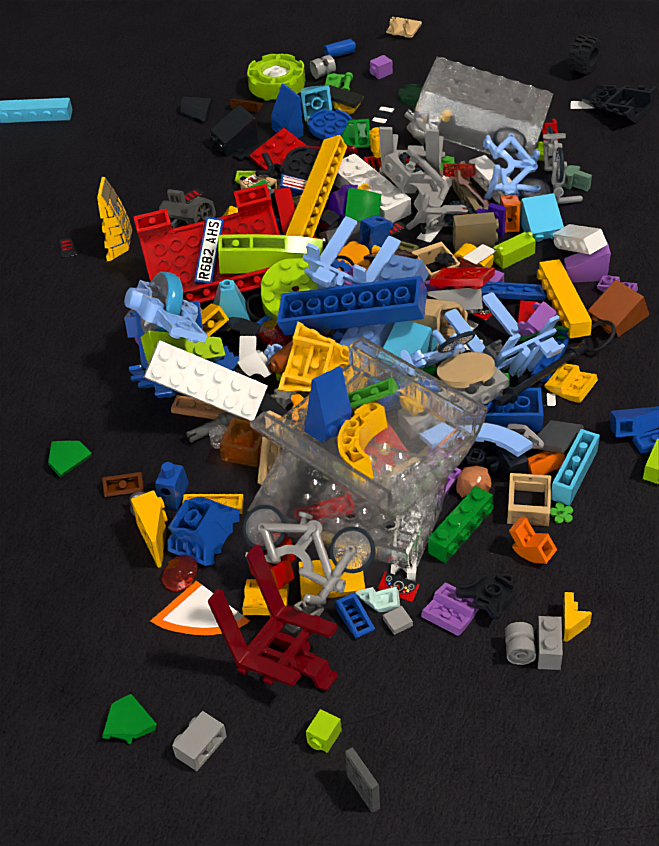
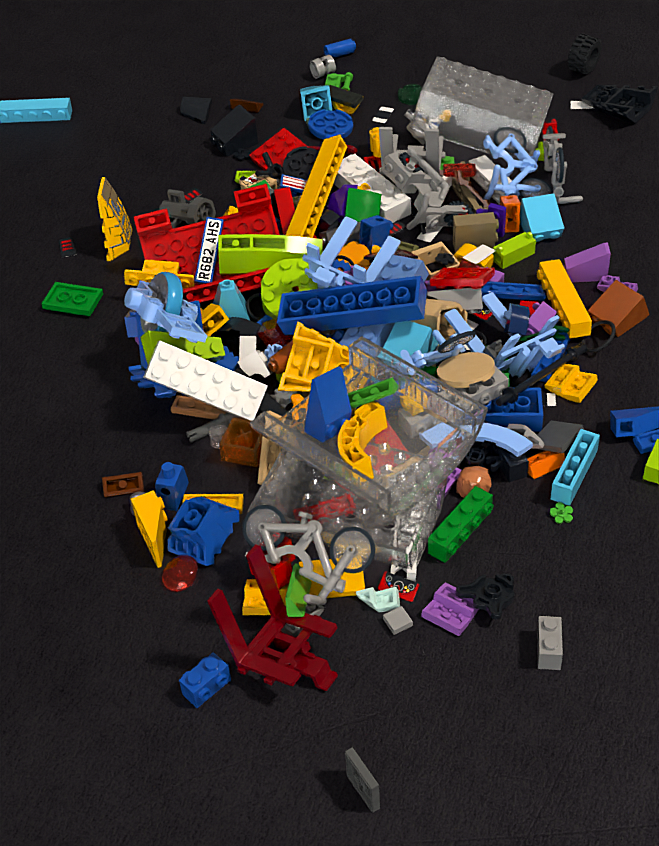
green slope [48,441,92,478] -> none
green slope [102,694,157,744] -> none
sticker [151,581,250,636] -> none
light grey brick [172,711,227,771] -> none
lime piece [247,54,305,101] -> none
blue slope [271,84,304,138] -> none
lime brick [306,709,341,753] -> none
blue slope [334,592,375,639] -> none
green slope [342,119,370,149] -> none
medium lavender brick [370,55,393,79] -> none
tan plate [386,17,422,38] -> none
light grey wheel [505,622,536,665] -> none
tan window [507,473,551,526] -> none
orange brick [509,517,557,564] -> none
white brick [553,224,607,254] -> none
sand green brick [562,165,592,191] -> none
yellow slope [563,592,592,642] -> none
none -> green plate [42,282,103,316]
none -> yellow bracket [124,260,194,289]
none -> blue brick [179,652,231,708]
none -> bright green slope [285,563,312,617]
none -> dark blue brick [503,303,530,336]

